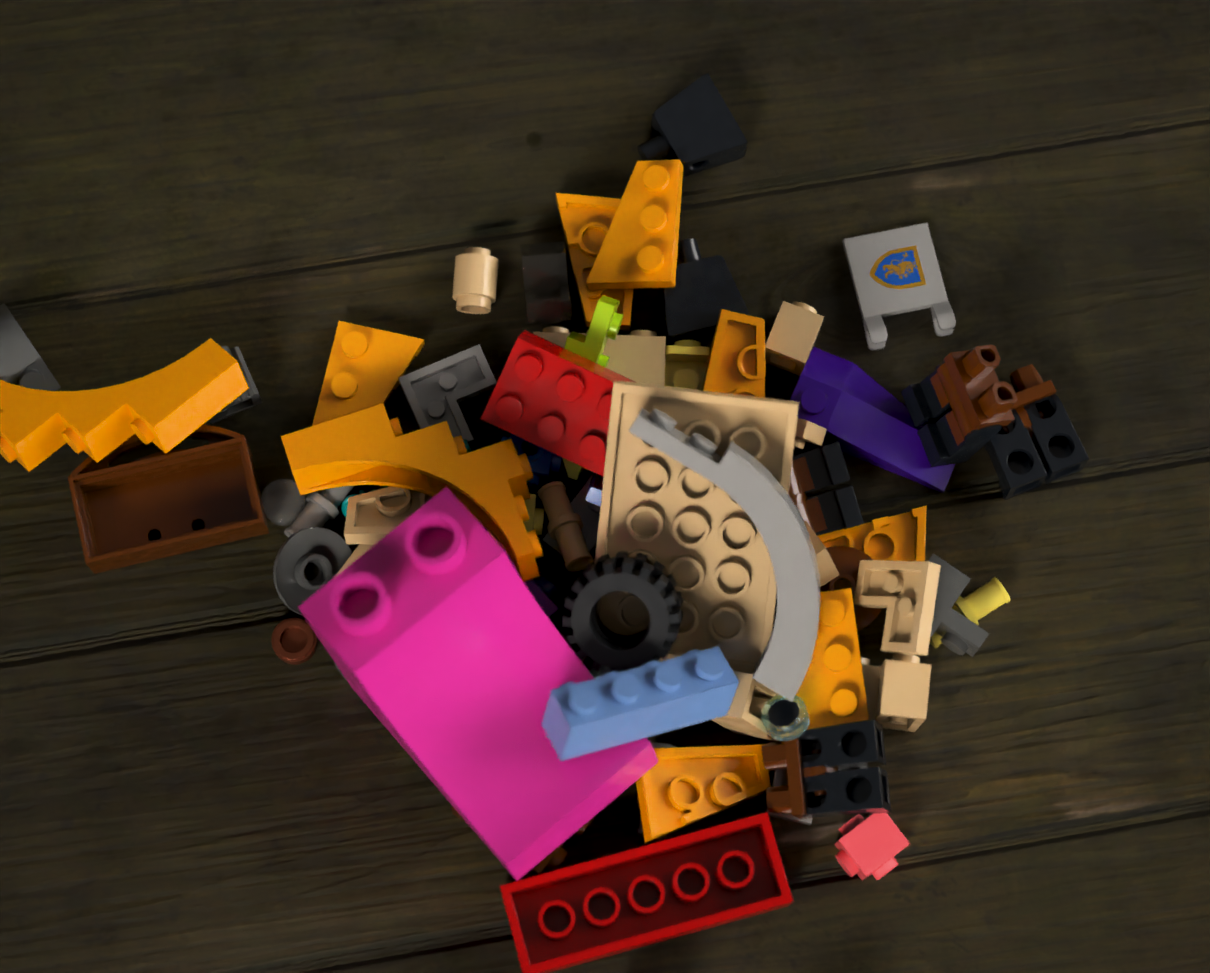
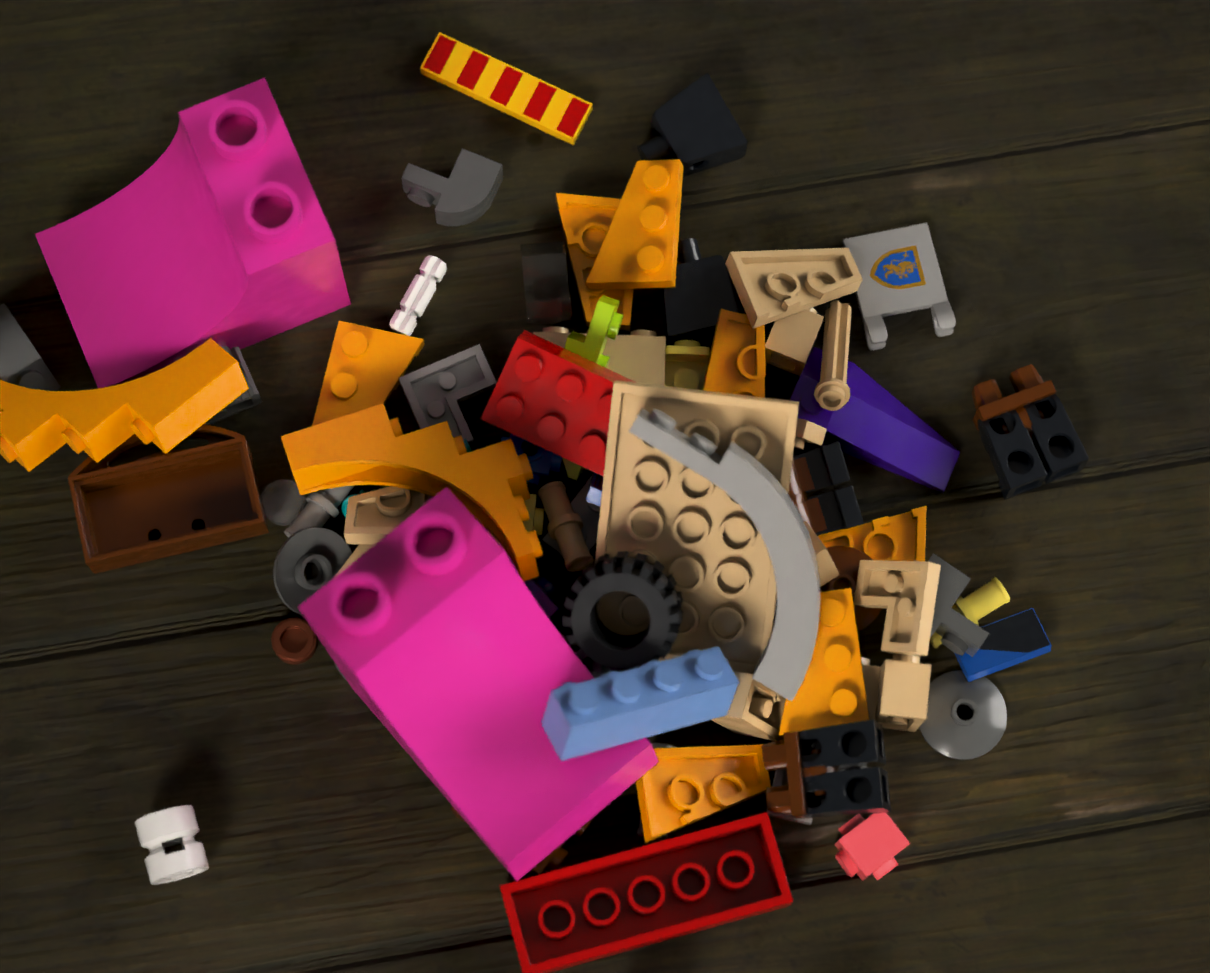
tan brick [452,247,499,314] -> none
clear light blue tile [761,695,810,741] -> none
hips [901,344,1018,467] -> none
none -> dark pink brick [35,78,351,389]
none -> white wheel [135,805,209,885]
none -> white axle [390,255,447,336]
none -> dark grey brick [401,148,503,226]
none -> tile [420,32,593,145]
none -> tan wing [725,248,863,329]
none -> tan axle [814,300,852,411]
none -> dark grey dish [919,670,1007,760]
none -> tile [954,608,1052,682]

